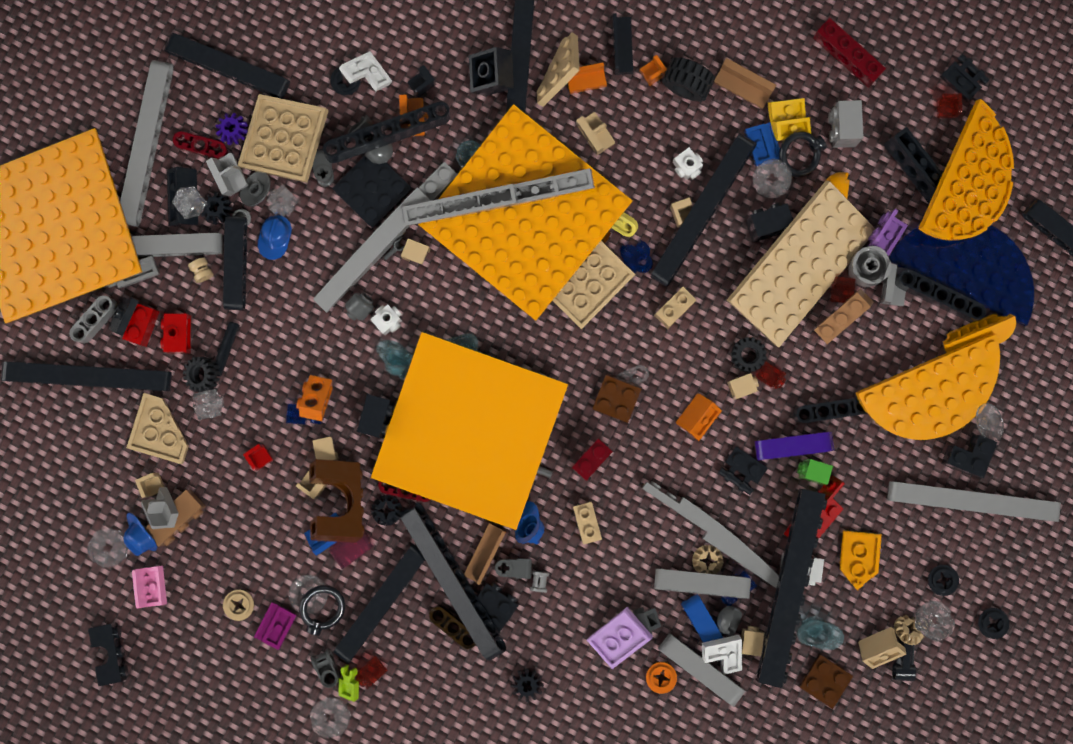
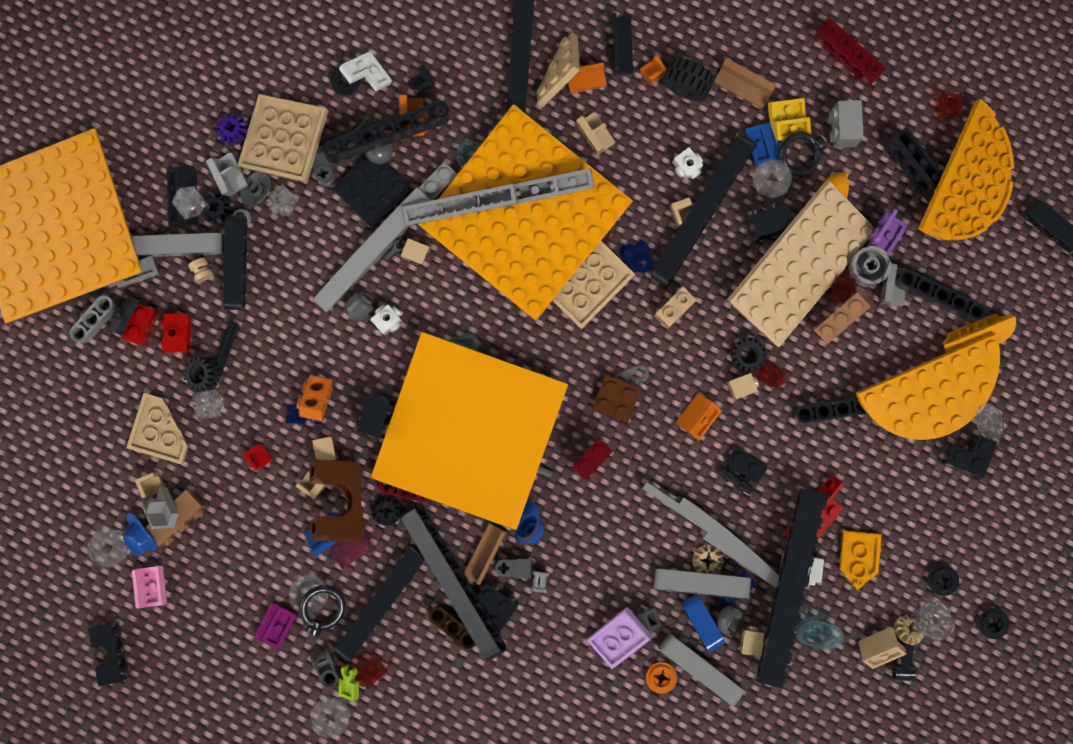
black beam [0,361,172,391] -> none
light grey beam [120,60,173,227] -> none
black beam [164,33,291,99] -> none
dark red beam [173,131,228,159] -> none
tan gear [223,589,255,621] -> none
blue piece [258,215,292,260] -> none
clear light blue piece [376,340,413,379] -> none
black brick [469,47,514,96] -> none
black gear [511,668,544,702] -> none
tan brick [573,502,602,545] -> none
light yellow plate [612,212,638,237] -> none
white plate [702,635,742,674] -> none
dark purple beam [754,432,835,460] -> none
bright green brick [797,459,833,485] -> none
reddish brown plate [799,654,853,709] -> none
light grey beam [887,481,1061,522] -> none
clear blue plate [889,225,1034,326] -> none
black plate [940,53,990,102] -> none

